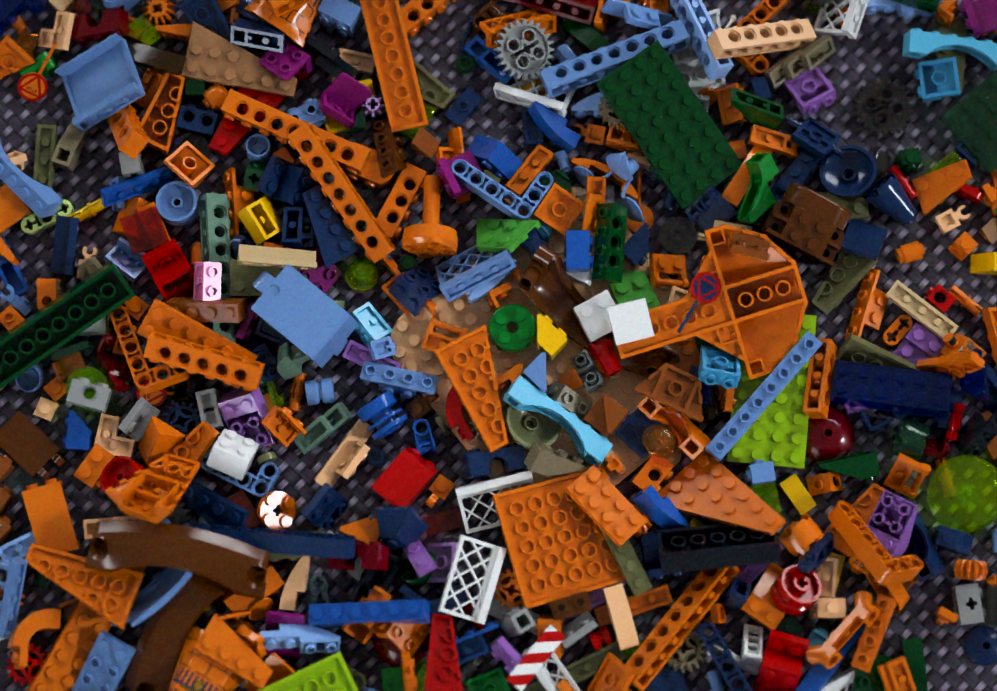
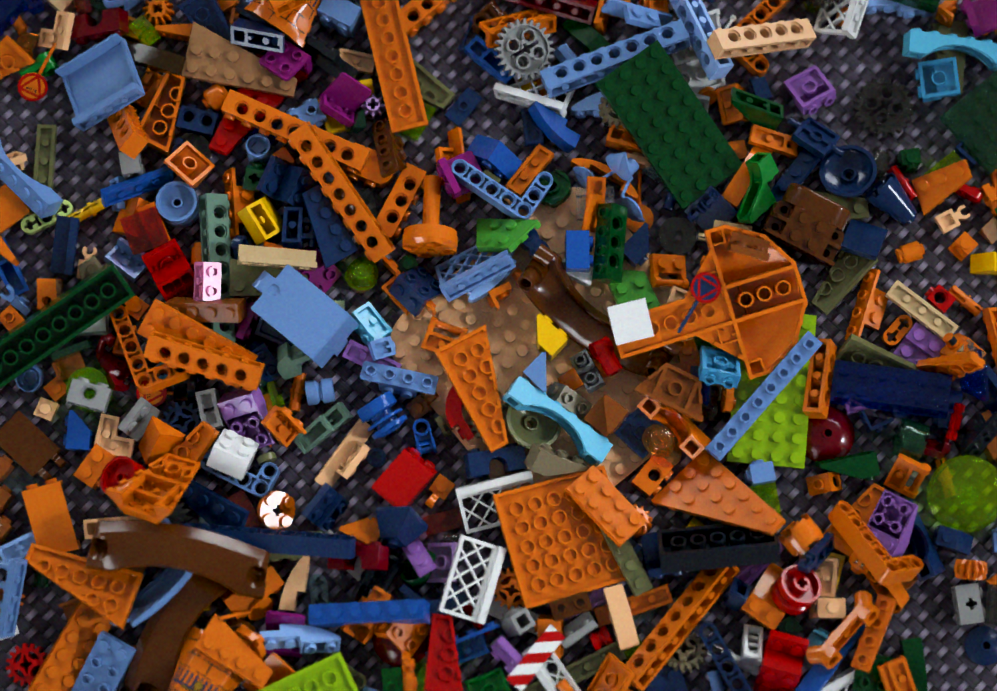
orange arch [7,609,61,669] -> none
dark tan slope [51,116,90,172] -> none
dark green brick [185,78,206,100] -> none
dark orange slope [411,127,441,158] -> none
dark green plate [456,55,475,74] -> none
green plate [488,304,536,353] -> none
orange slope [496,362,523,392] -> none
orange plate [532,183,586,236] -> none
medium azure plate [535,223,553,241] -> none
medium blue pin [554,150,573,175] -> none
white brick [572,290,615,343] -> none
orange plate [574,123,607,145] -> none
orange plate [604,454,624,475] -> none
blue slope [632,485,690,529] -> none
orange tile [705,603,727,624] -> none
dark tan slope [764,35,836,89] -> none
yellow tile [778,473,817,516] -> none
orange plate [934,606,959,626] -> none

